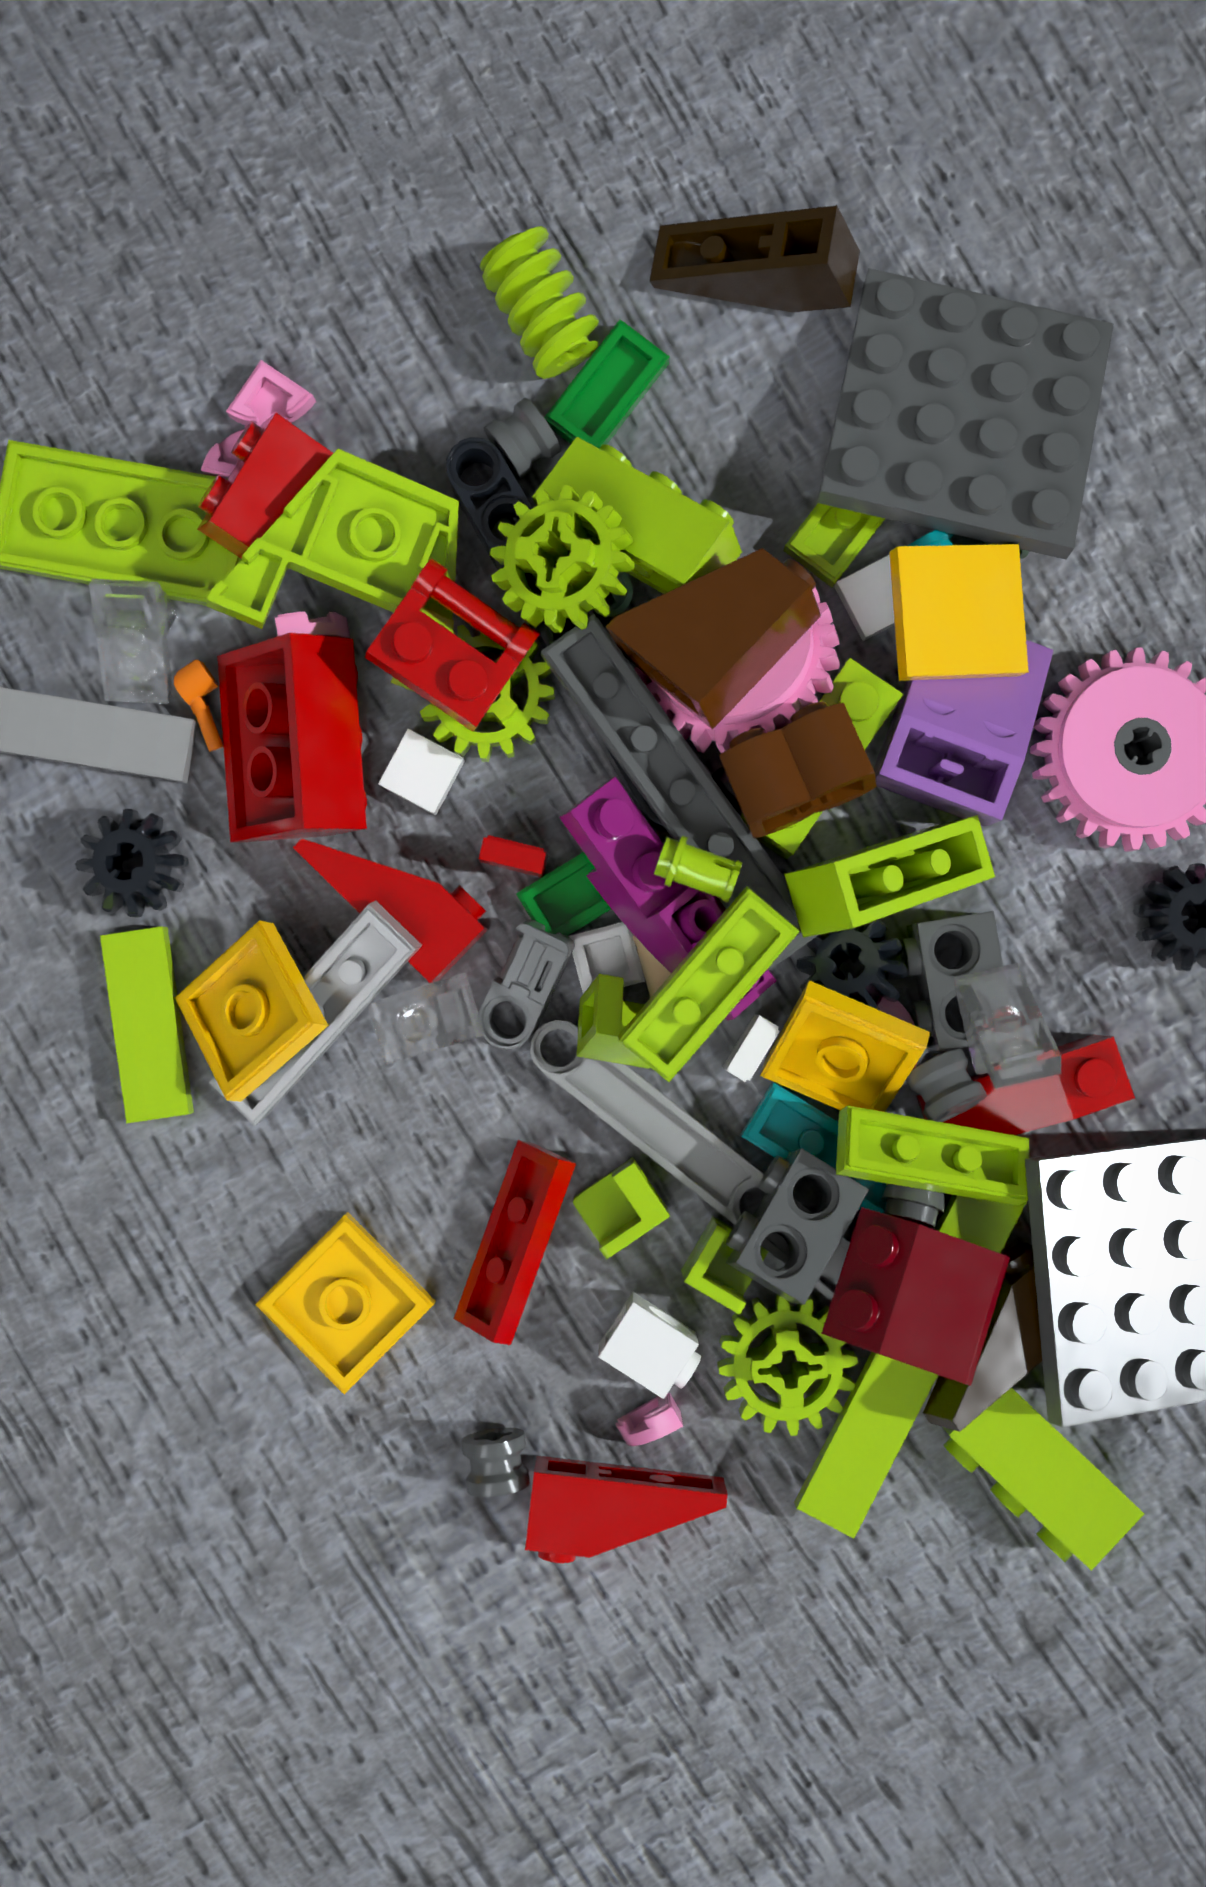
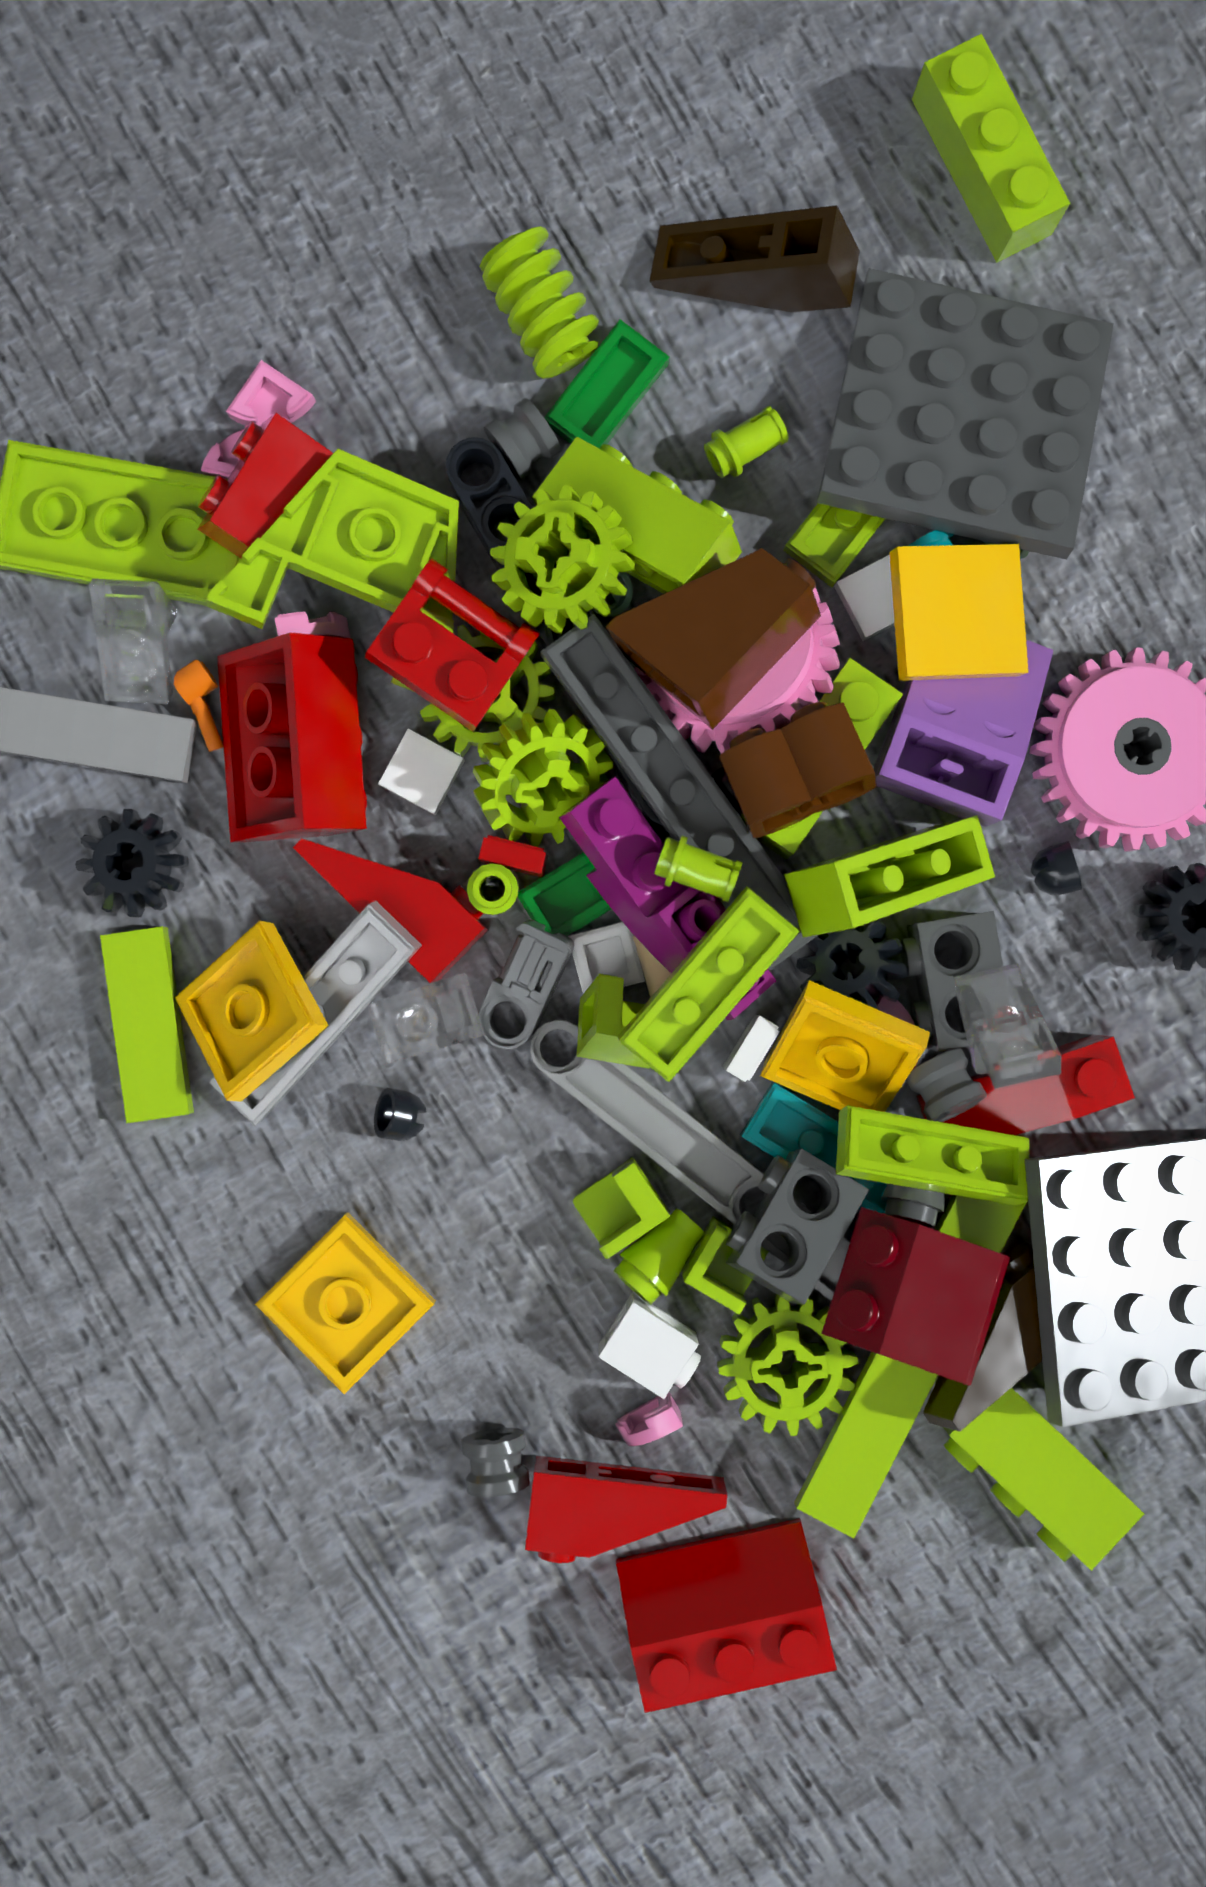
red plate [453,1140,576,1345] -> none
none -> black hinge [374,1088,426,1141]
none -> lime pin [467,863,519,915]
none -> lime gear [473,709,613,847]
none -> lime cone [613,1208,705,1305]
none -> red slope [616,1518,837,1713]
none -> lime pin [704,405,789,478]
none -> lime brick [912,33,1070,263]
none -> black hinge [1031,841,1082,895]

